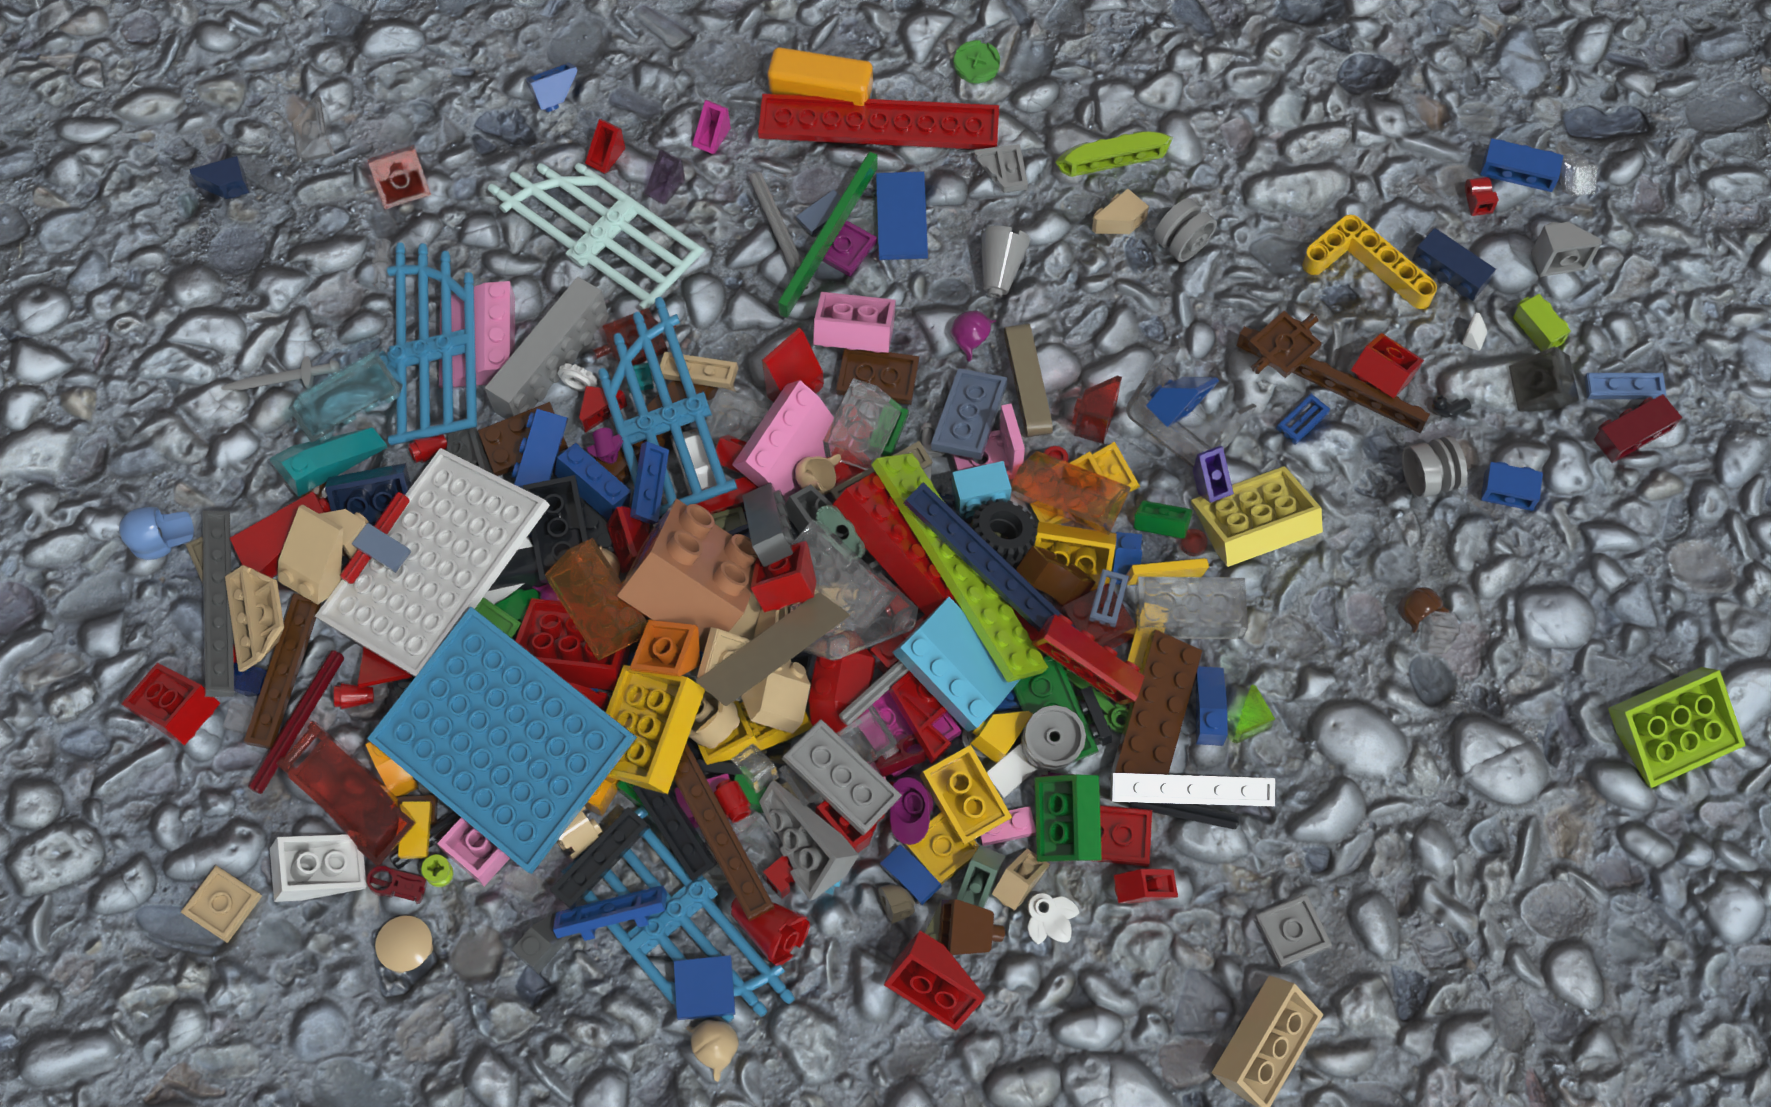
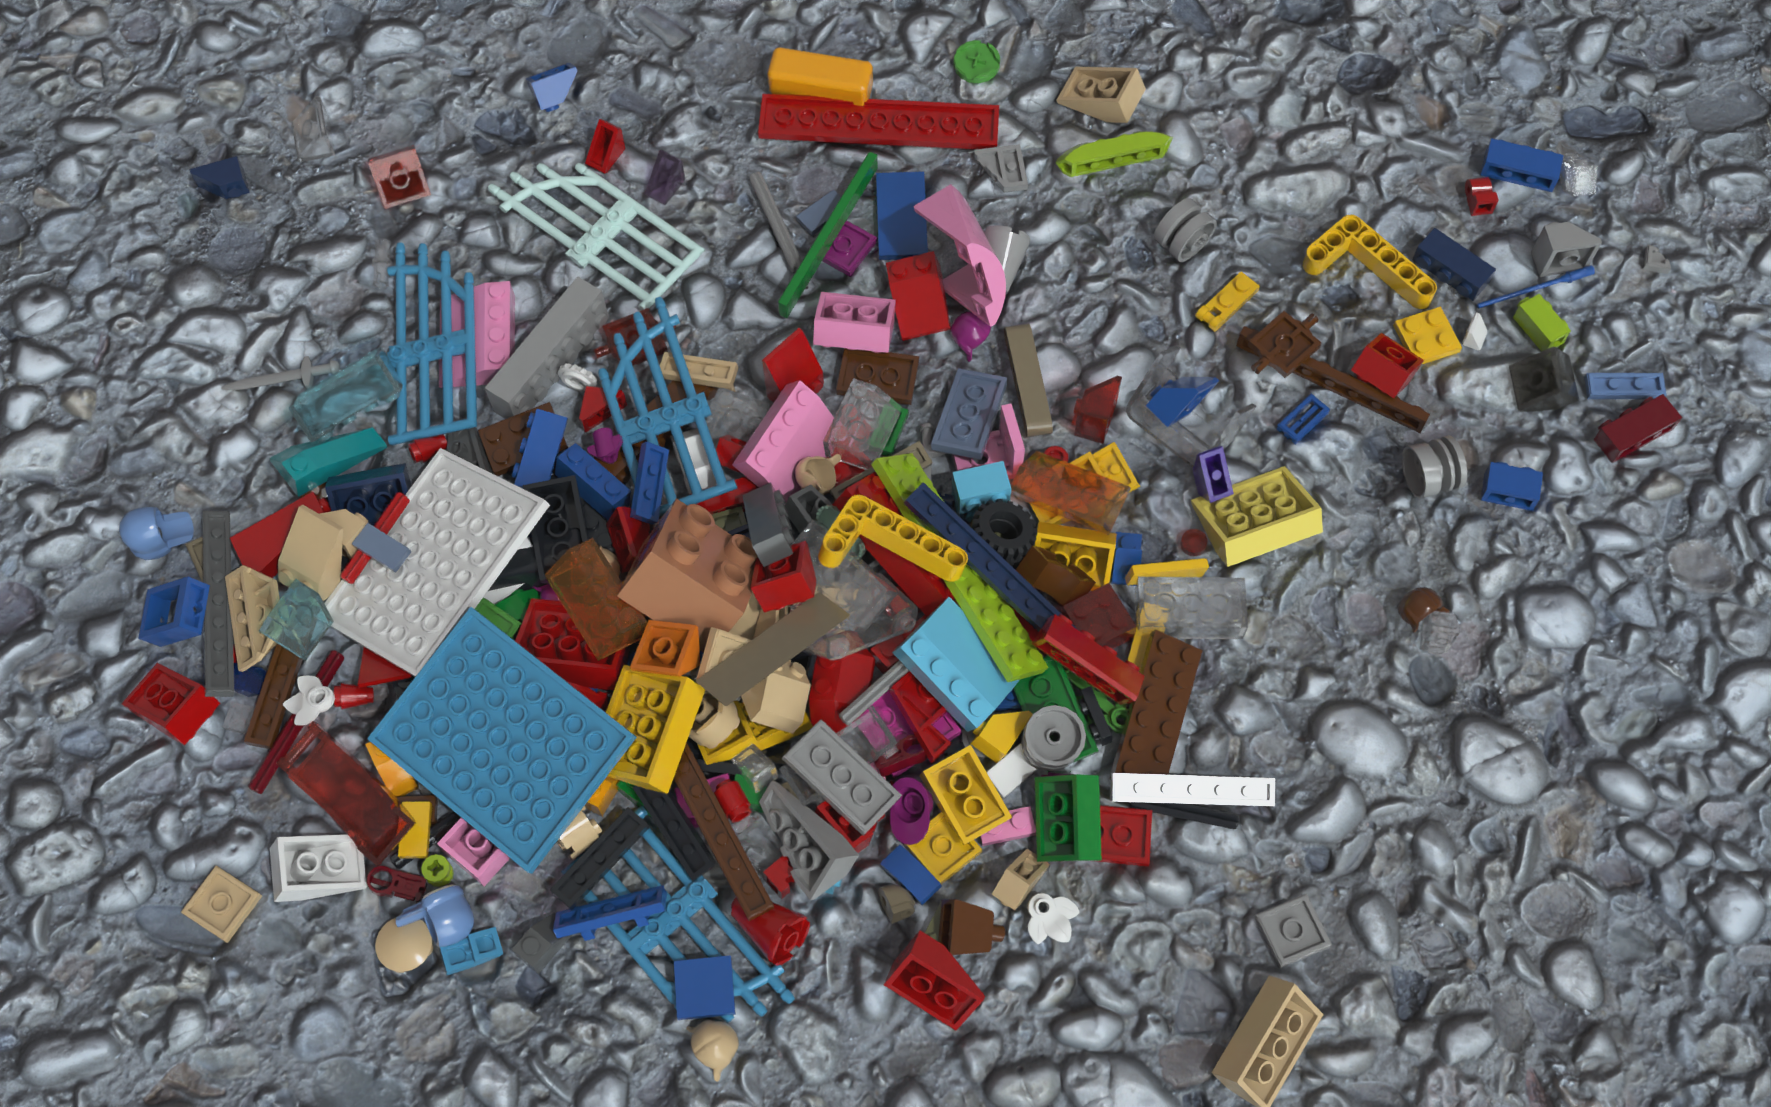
teal tile [626,363,654,393] -> none
dark pink slope [692,100,731,154] -> none
sand green slope [957,845,1006,908] -> none
sand blue tile [1089,569,1129,627] -> none
tan slope [1092,189,1149,234] -> none
red slope [1114,869,1178,903] -> none
green slope [1134,500,1193,539] -> none
blue slope [1196,666,1228,746] -> none
clear neon green slope [1232,684,1275,744] -> none
black arm [1432,395,1471,418] -> none
lime slope [1608,667,1746,788] -> none
none -> blue window [138,576,210,647]
none -> clear light blue slope [259,579,334,661]
none -> white plate [283,675,335,726]
none -> medium blue piece [396,885,474,947]
none -> dark azure slope [439,927,503,975]
none -> yellow beam [818,495,968,582]
none -> red slope [886,251,951,341]
none -> bright pink windscreen [914,184,1006,327]
none -> tan slope [1057,67,1146,123]
none -> yellow plate [1195,272,1260,332]
none -> yellow plate [1393,306,1462,364]
none -> blue piece [1477,265,1595,309]
none -> light grey tile [1643,244,1671,274]

